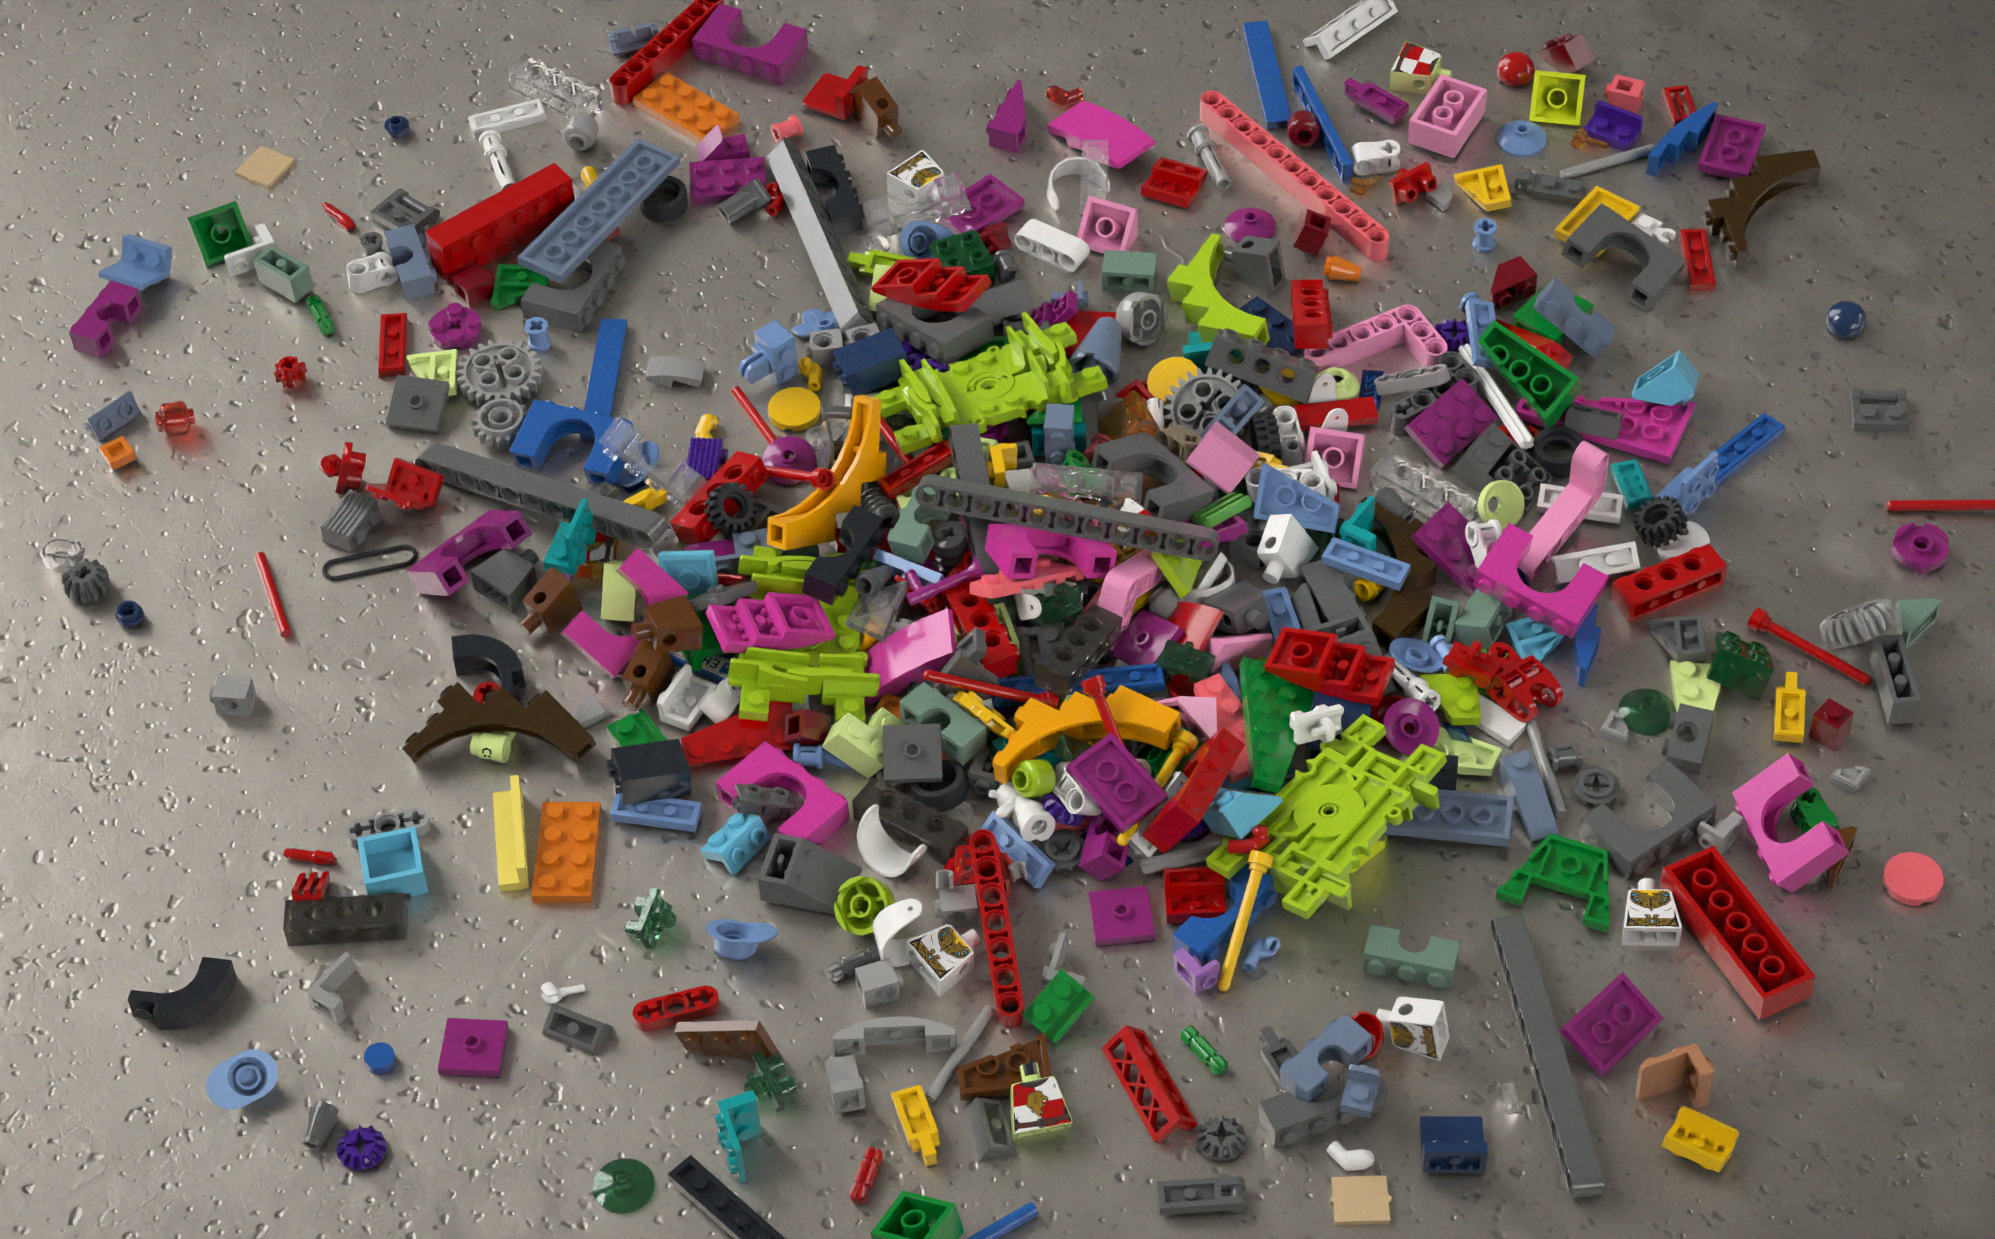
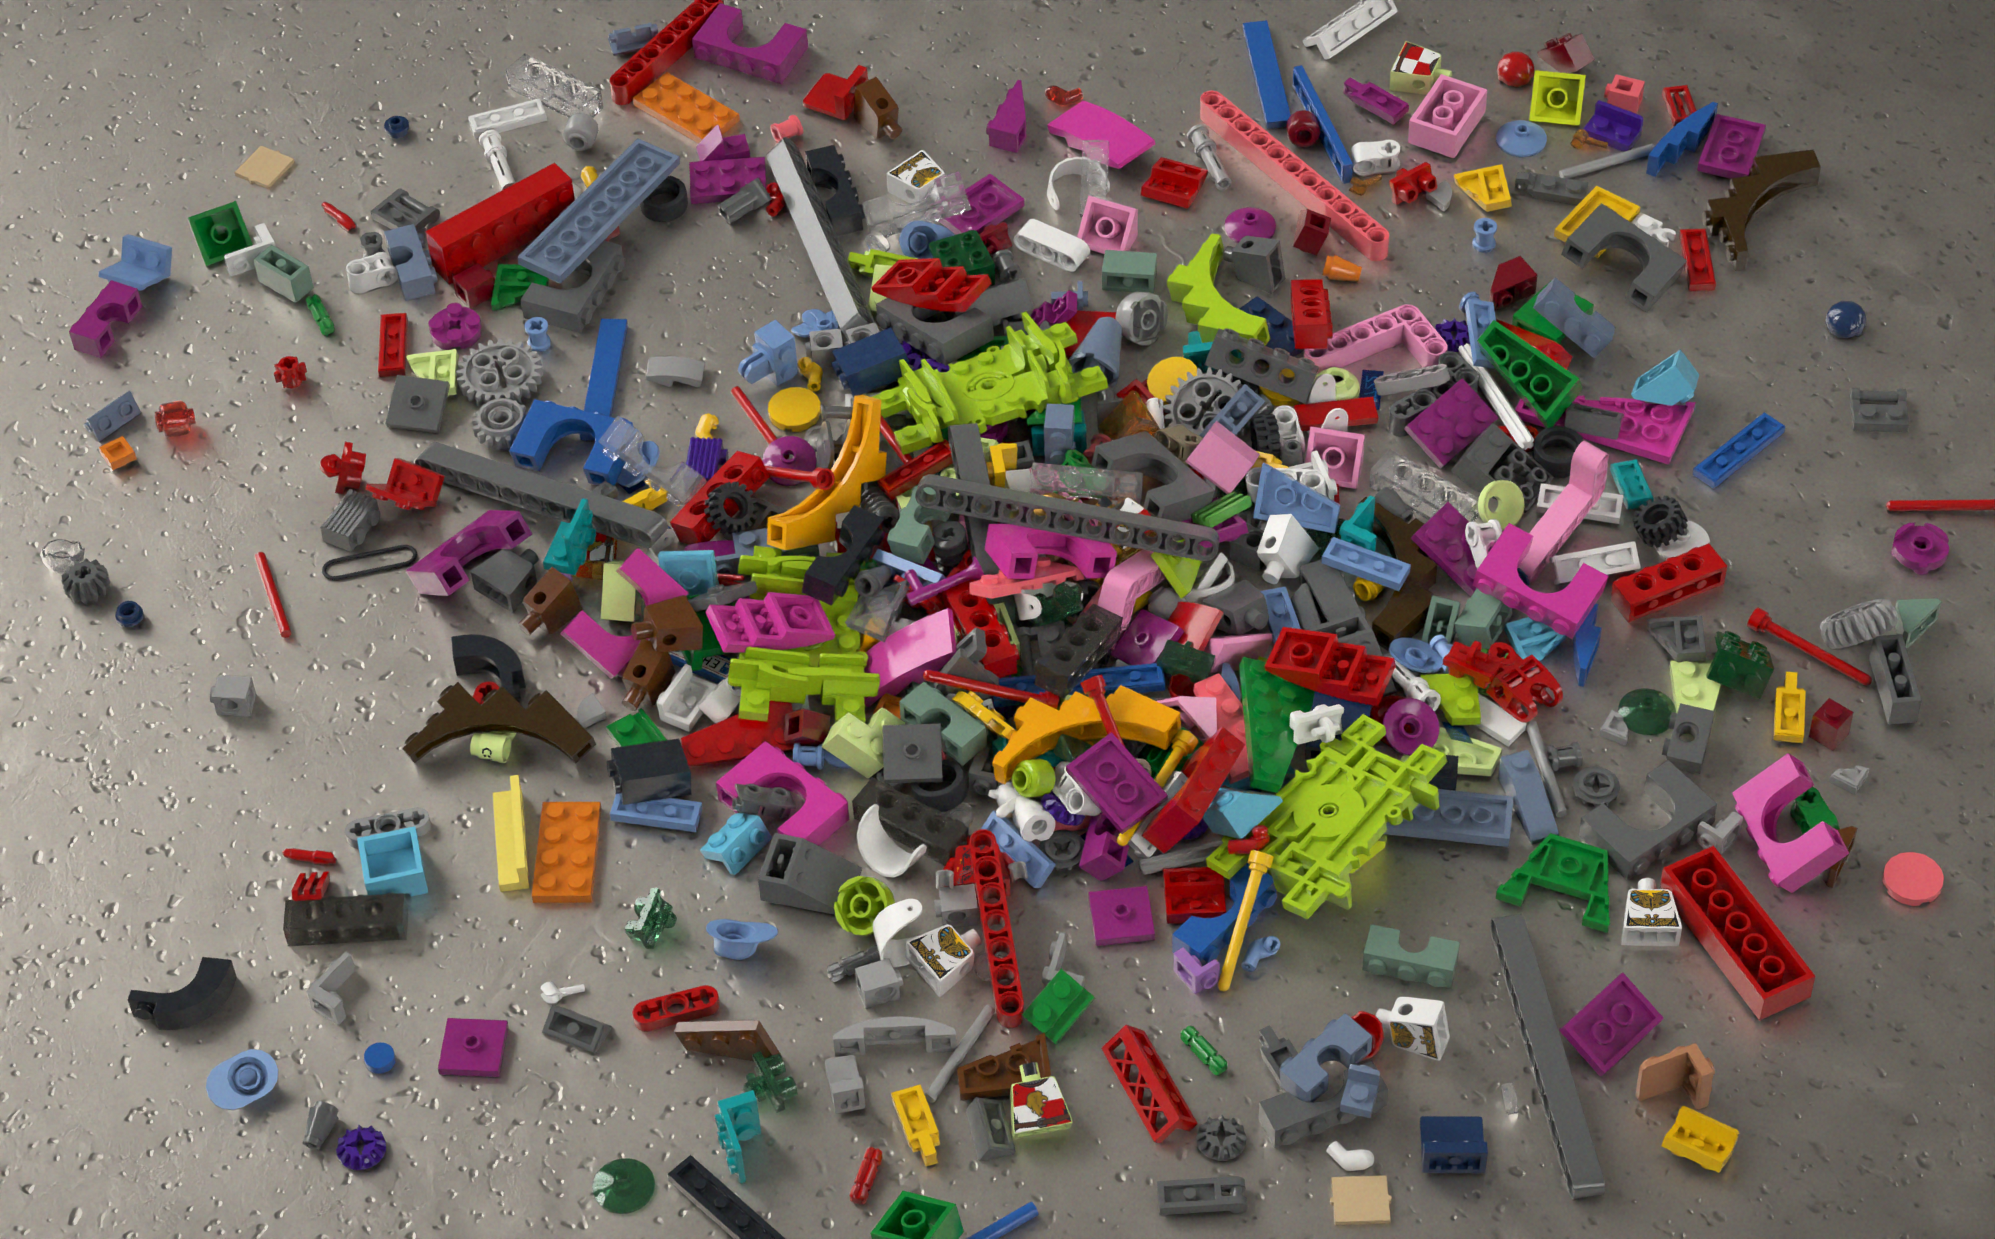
medium blue bracket [1654,451,1719,515] -> none

